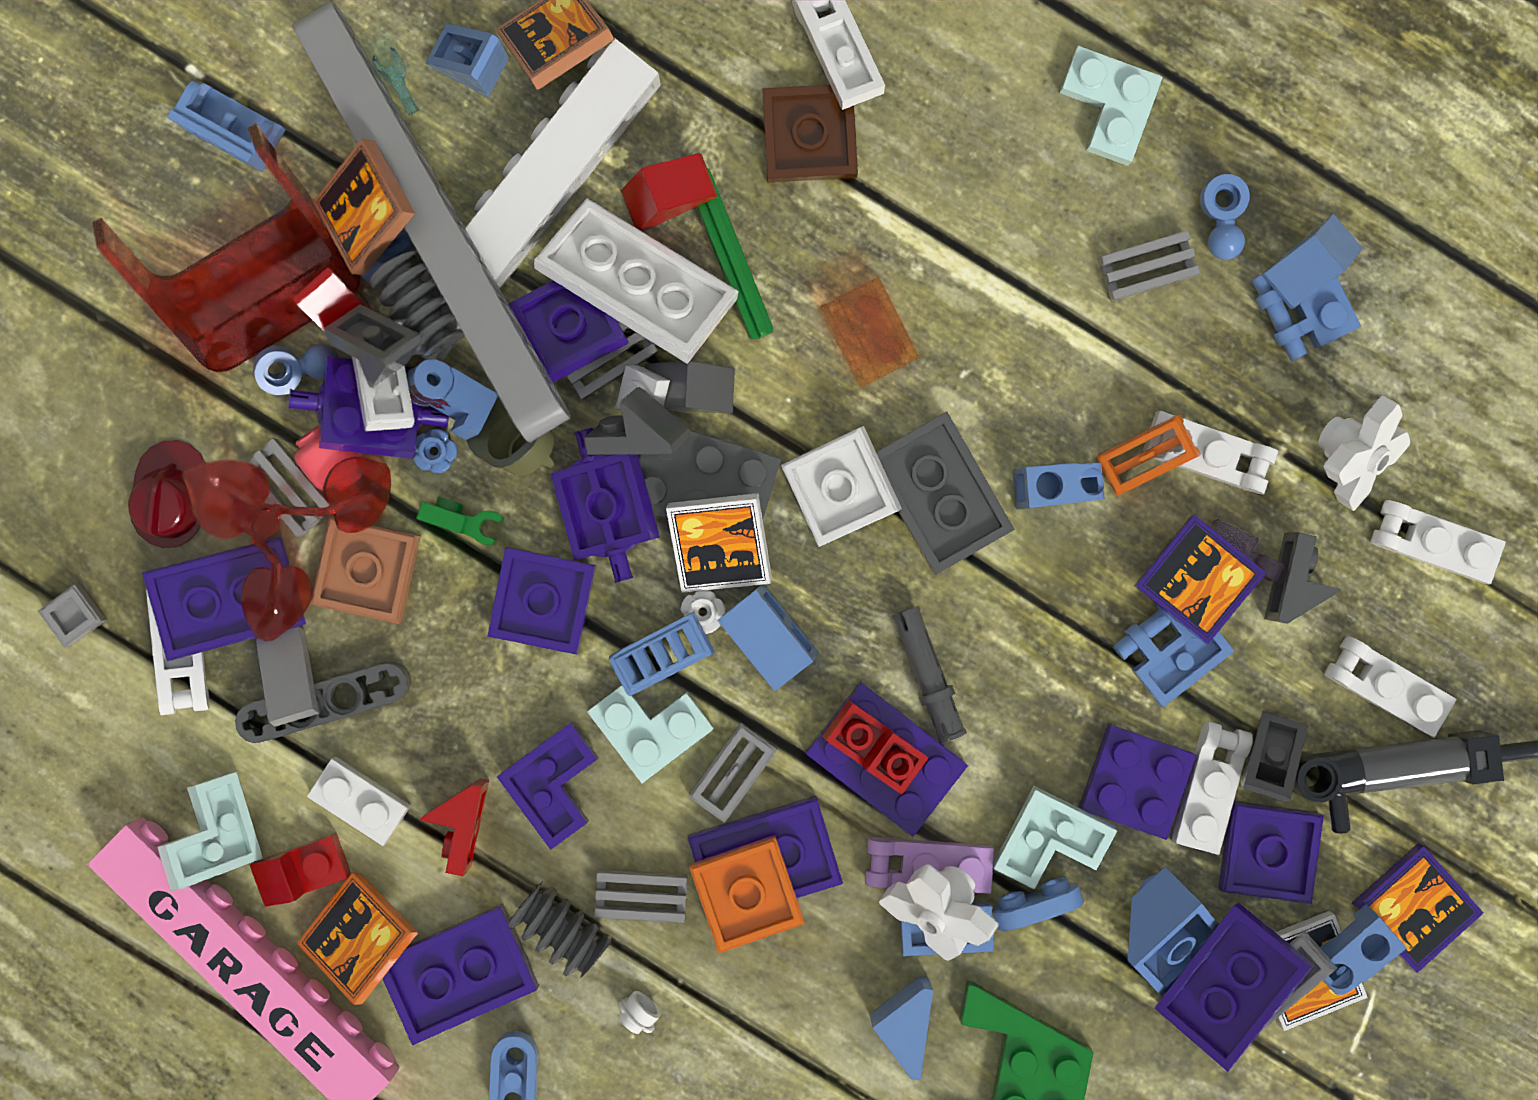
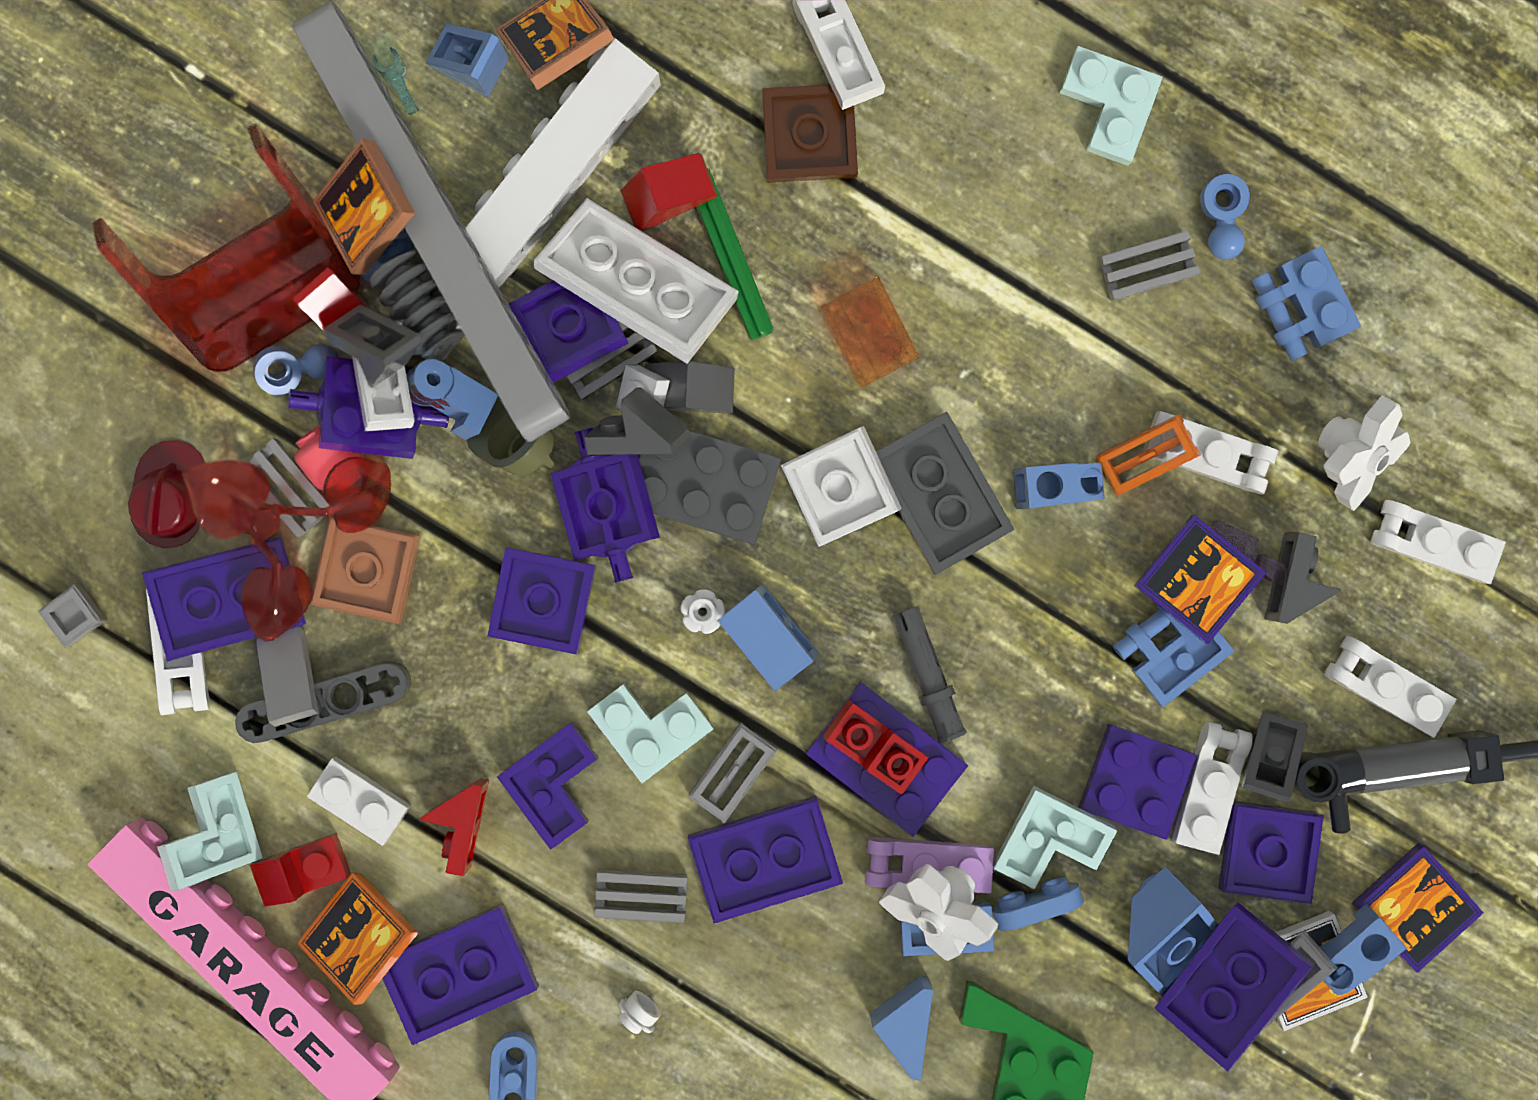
medium blue hinge [167,80,286,173] -> none
medium blue plate [413,429,457,474] -> none
green plate [416,496,505,545] -> none
dark grey piece [508,881,611,979] -> none
medium blue slope [609,612,715,696] -> none
tile [666,493,772,593] -> none
orange tile [689,835,805,953] -> none
medium blue slope [1262,214,1363,309] -> none

